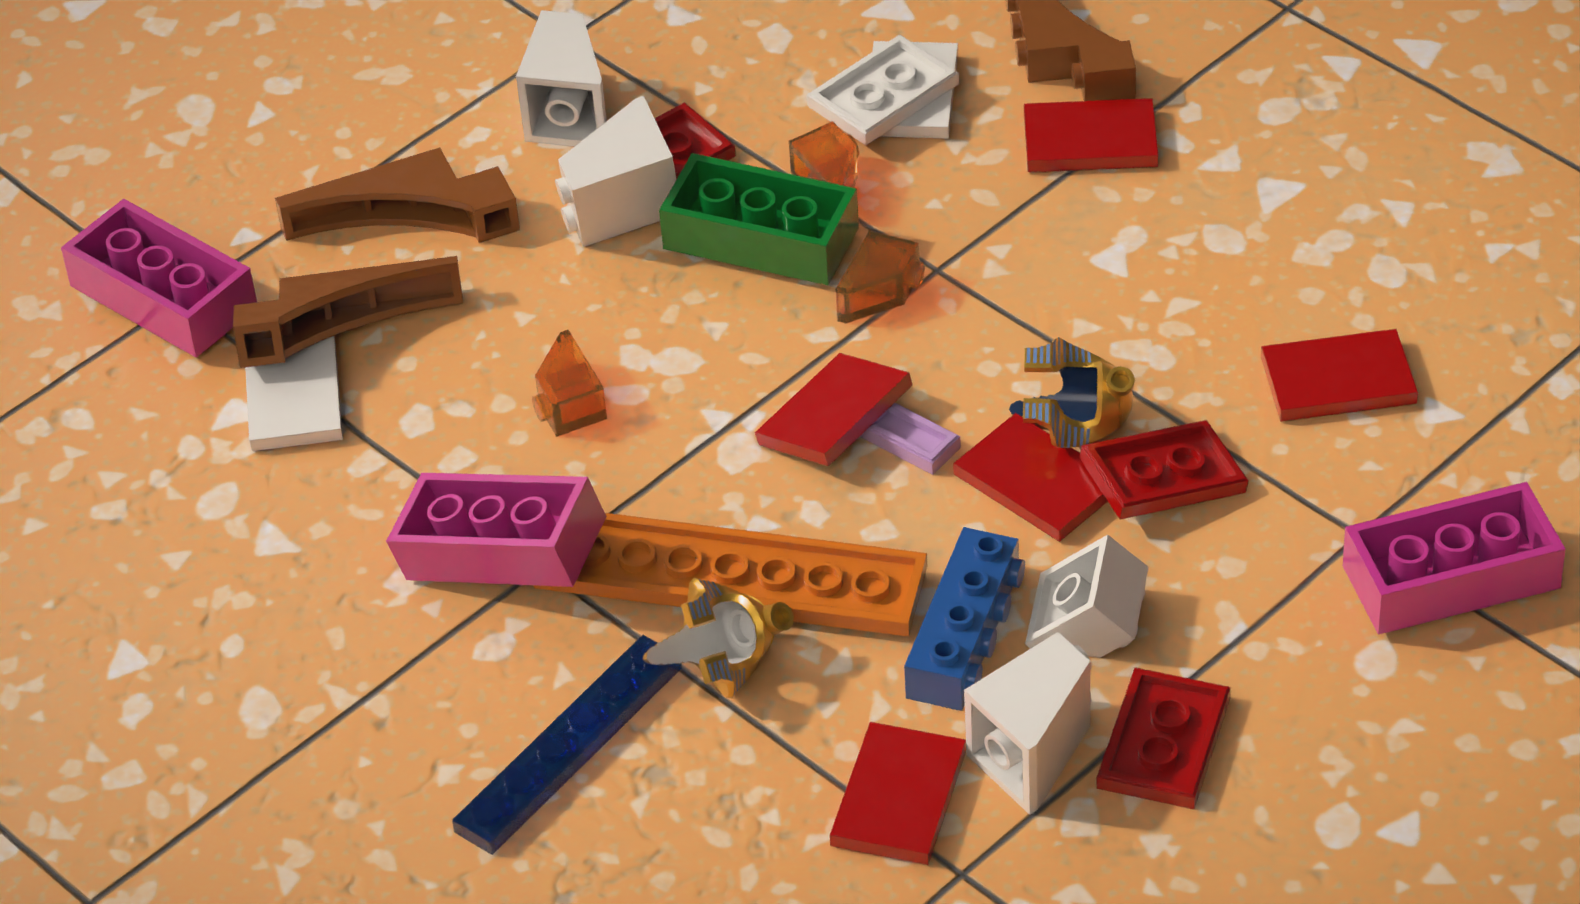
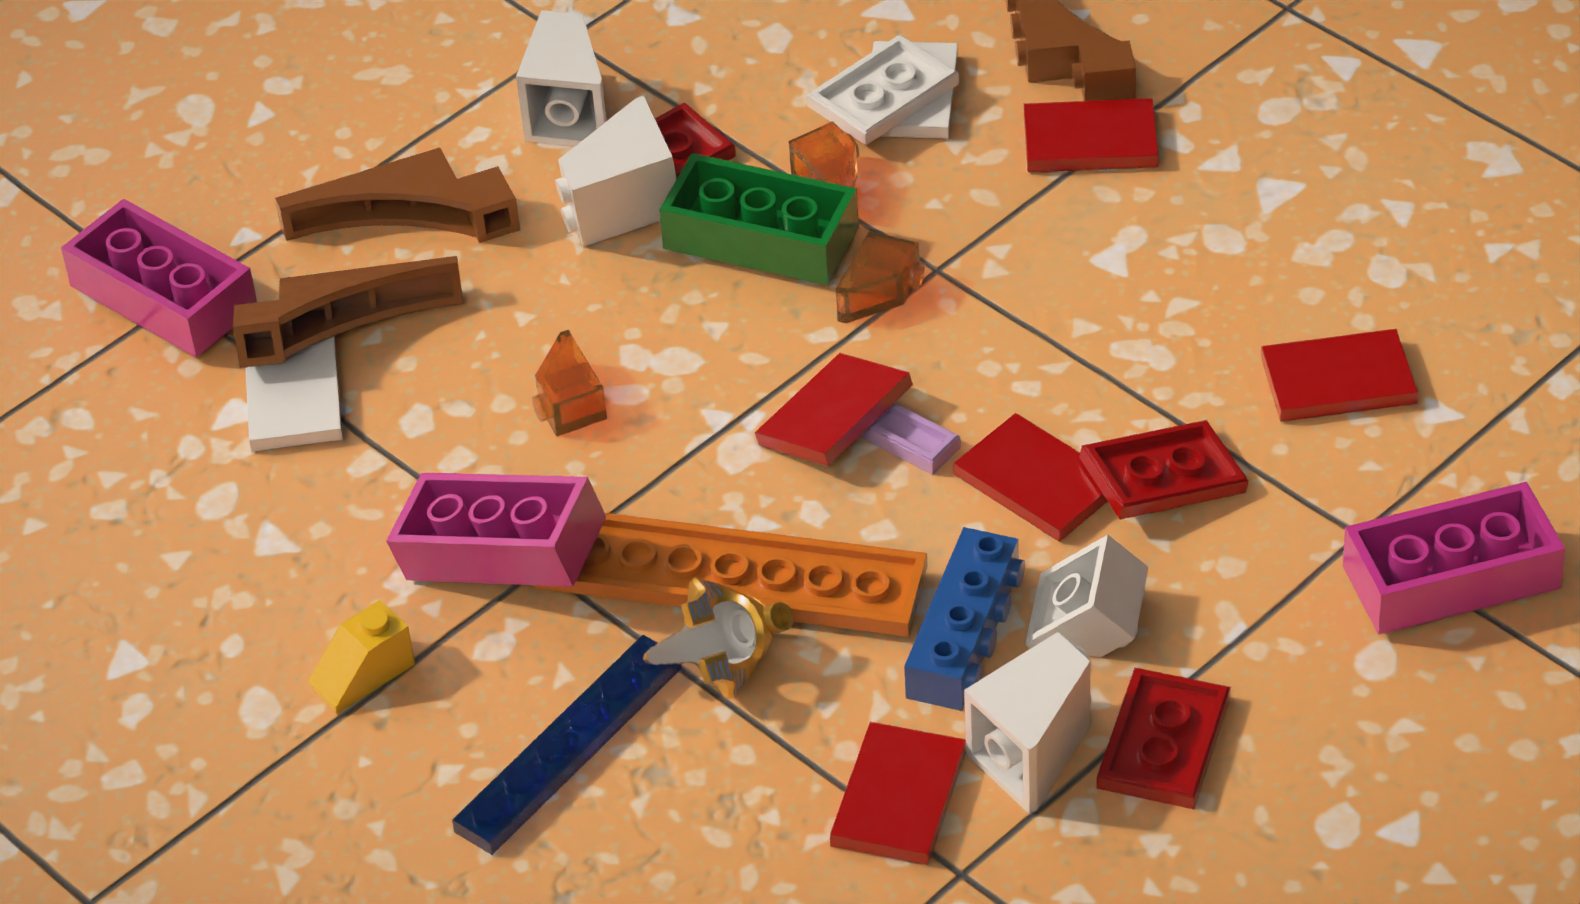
piece [1009,337,1135,448] -> none
none -> yellow slope [308,600,415,714]

